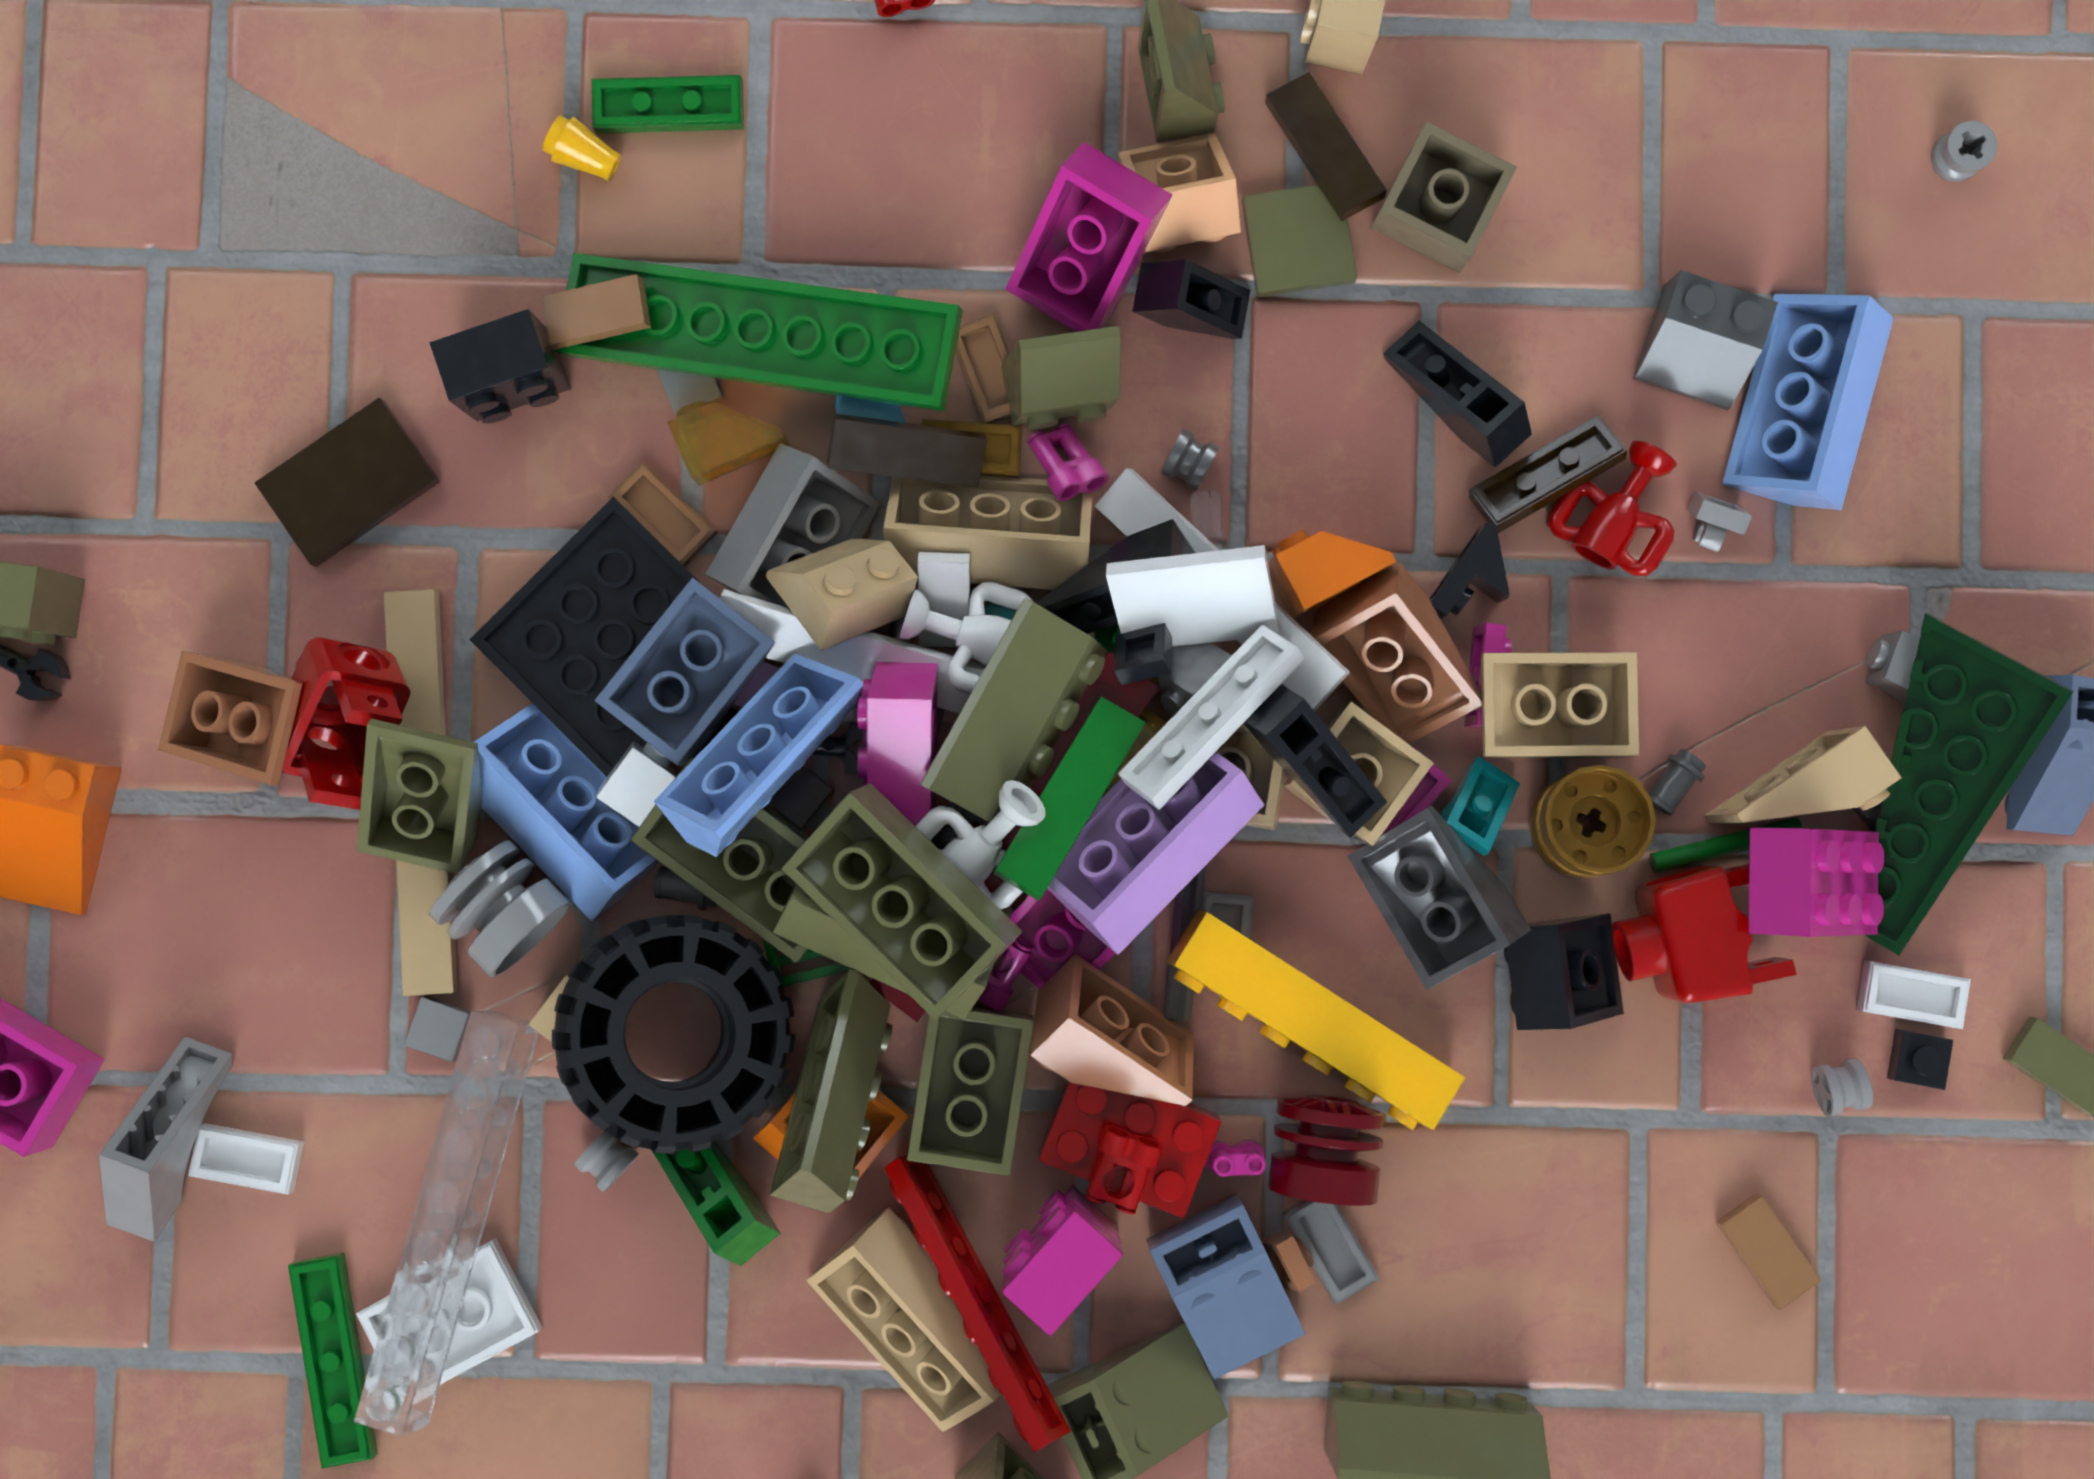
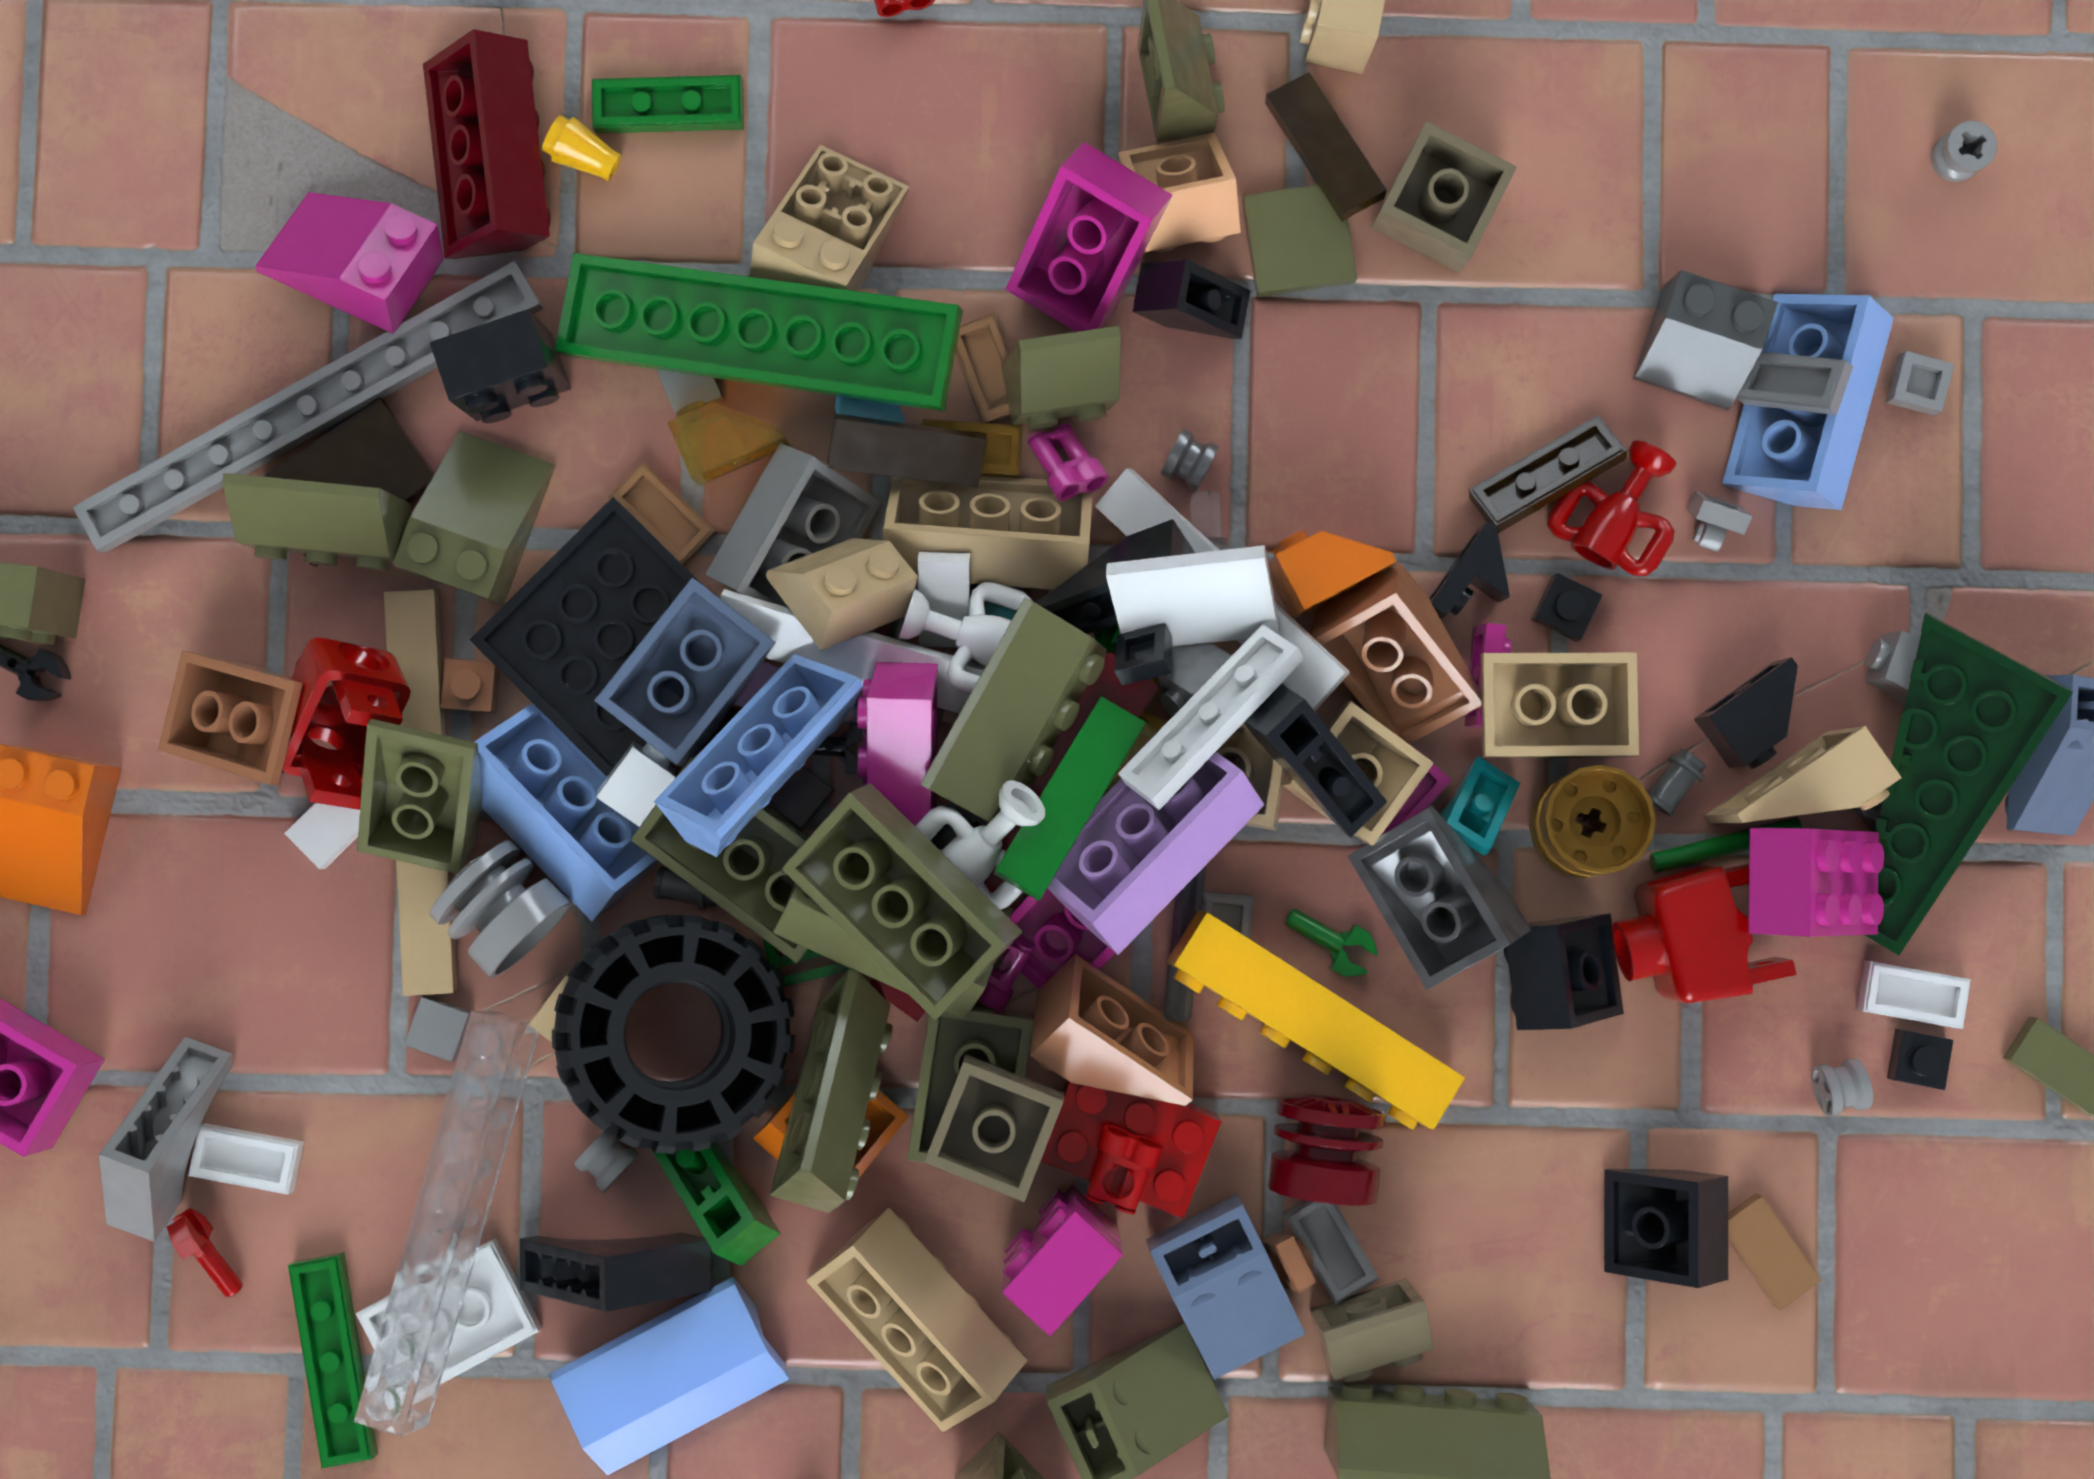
medium nougat tile [542,274,651,349] -> none
red plate [883,1155,1071,1452] -> none
dark pink piece [1205,1139,1266,1177] -> none
black slope [1383,320,1532,467] -> none
none -> light grey plate [73,260,544,553]
none -> red bar [167,1208,243,1297]
none -> olive slope [222,473,412,571]
none -> dark pink slope [255,192,444,334]
none -> white tile [284,803,360,869]
none -> olive slope [392,431,555,606]
none -> dark red slope [423,29,551,259]
none -> nougat plate [440,658,500,713]
none -> black arch [520,1233,713,1312]
none -> light blue slope [550,1277,789,1475]
none -> tan slope [749,145,909,292]
none -> dark tan brick [924,1055,1064,1202]
none -> green bar [1285,909,1378,977]
none -> dark tan slope [1310,1279,1433,1382]
none -> black plate [1531,573,1603,642]
none -> black slope [1604,1169,1728,1288]
none -> black slope [1694,657,1798,769]
none -> light grey tile [1737,352,1853,415]
none -> light grey plate [1886,351,1955,416]

